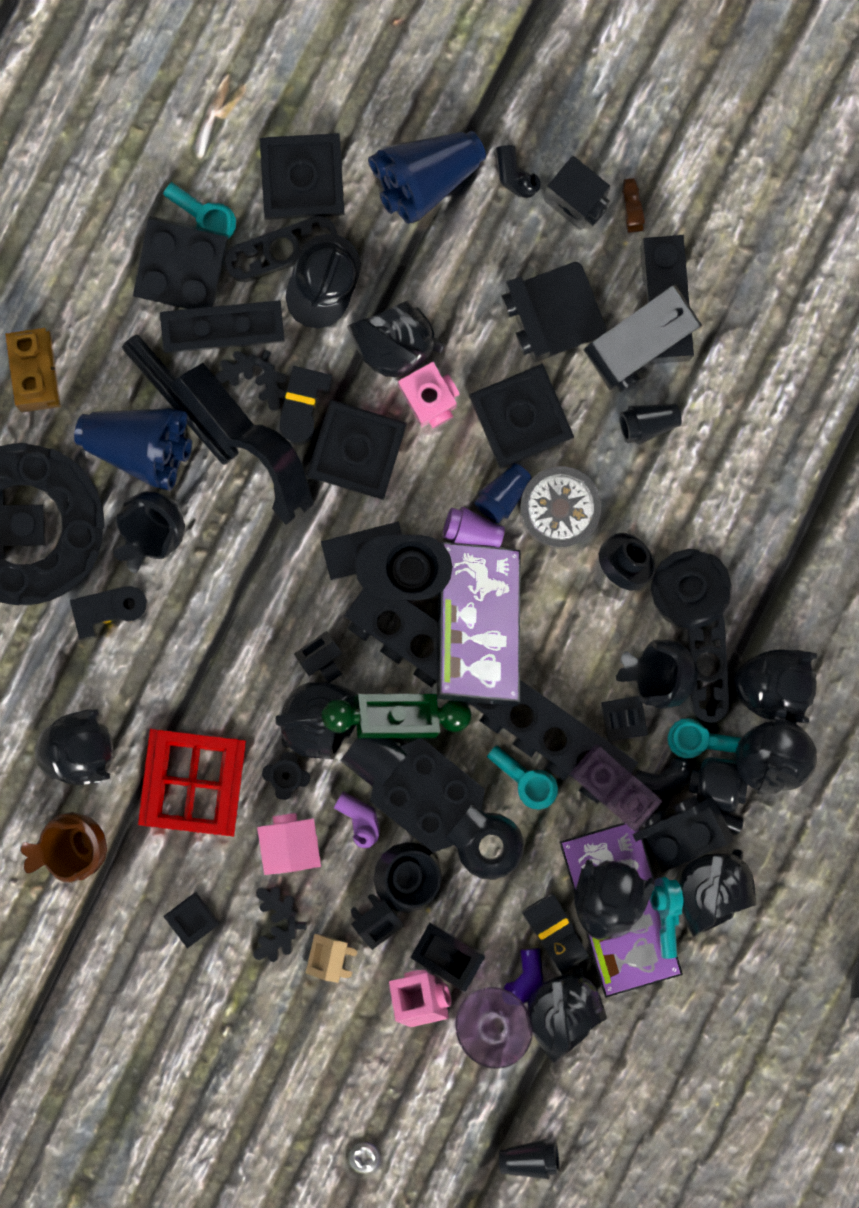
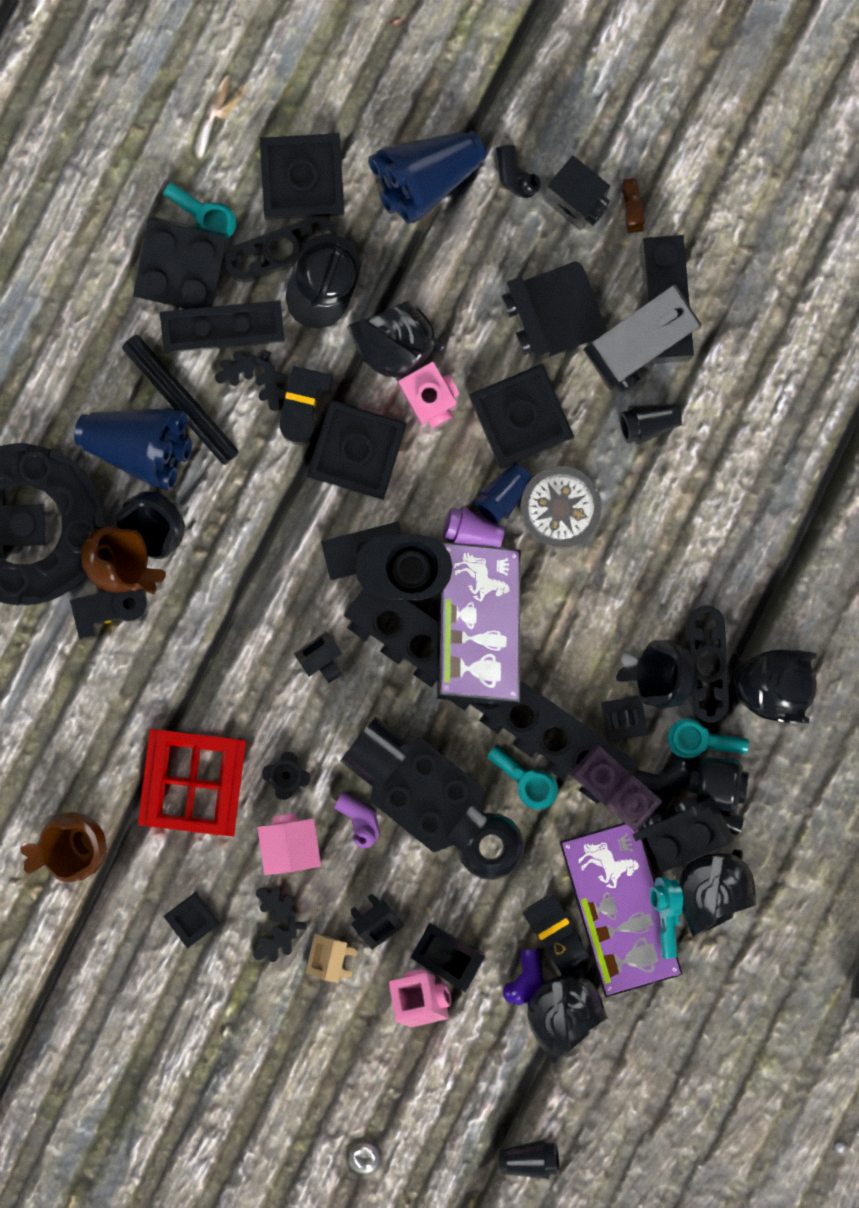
pearl gold hips [5,328,61,413] -> none
black helmet [34,709,114,785] -> none
black piece [171,363,314,525] -> none
black helmet [275,682,358,760] -> none
dark green plate [322,694,472,738] -> none
black hat [373,842,442,913] -> none
clear purple dish [455,987,533,1069] -> none
black helmet [574,860,656,941] -> none
black plate [598,532,656,591] -> none
black tile [651,548,732,629] -> none
black helmet [735,707,817,795] -> none
none -> reddish brown hat [81,526,166,594]

